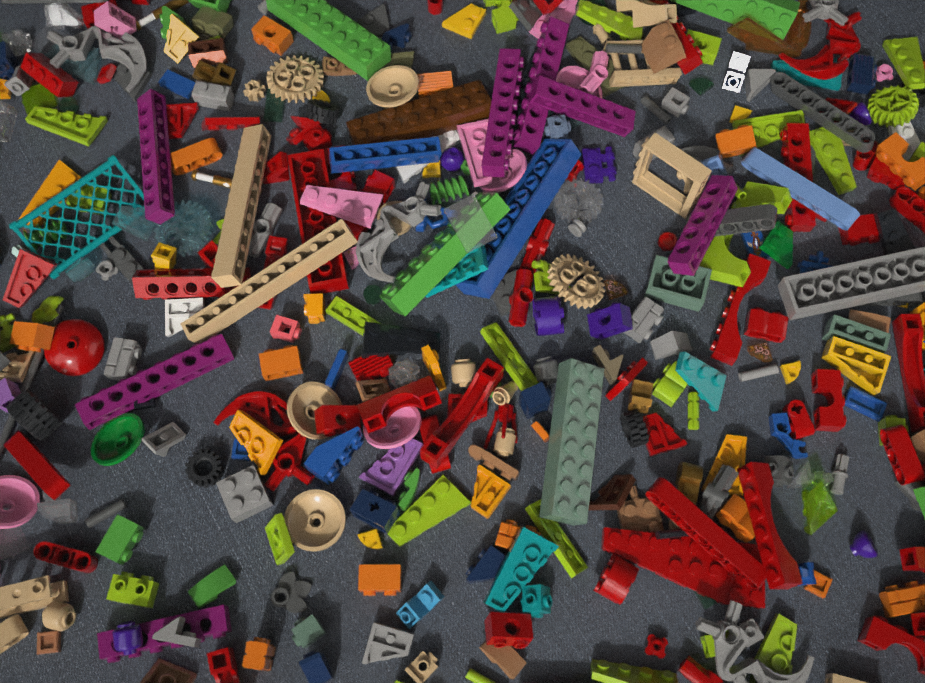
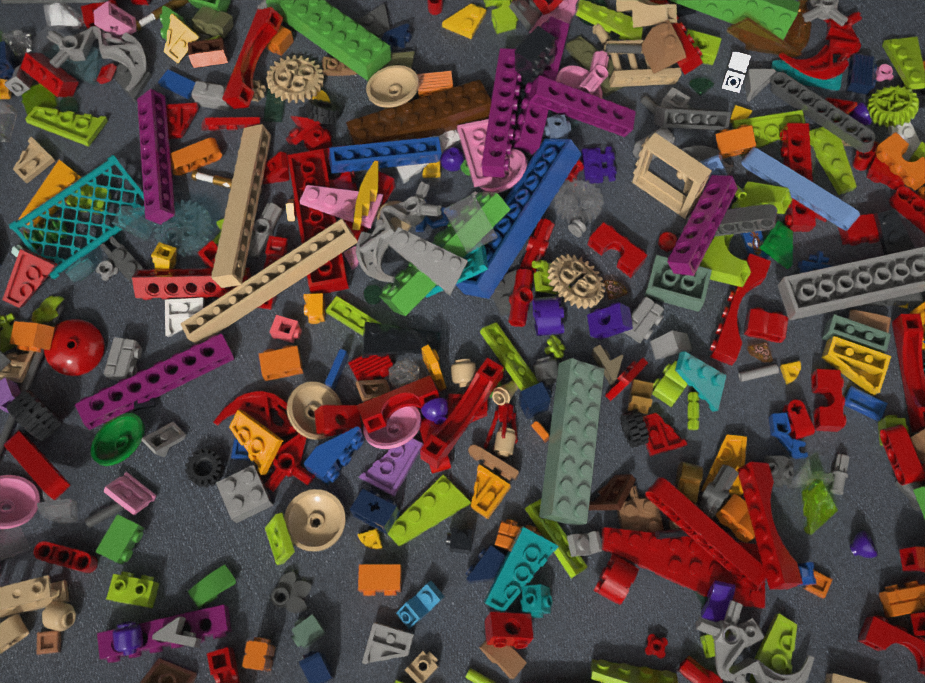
pearl gold brick [192,60,236,86] -> none
bright green slope [398,467,420,512] -> none
bright green piece [429,175,469,205] -> none
none -> tan wing [13,137,55,184]
none -> bright pink plate [104,472,156,515]
none -> red arch [222,7,283,109]
none -> tile [286,199,296,221]
none -> yellow slope [352,161,378,230]
none -> light grey wing [389,227,468,296]
none -> dark purple brick [421,398,448,425]
none -> black brick [446,528,472,554]
none -> black brick [515,26,556,83]
none -> lime plant [544,335,565,358]
none -> light grey bracket [567,531,602,557]
none -> red arch [588,222,647,278]
none -> dark grey brick [654,106,731,130]
none -> dark purple slope [701,580,735,622]

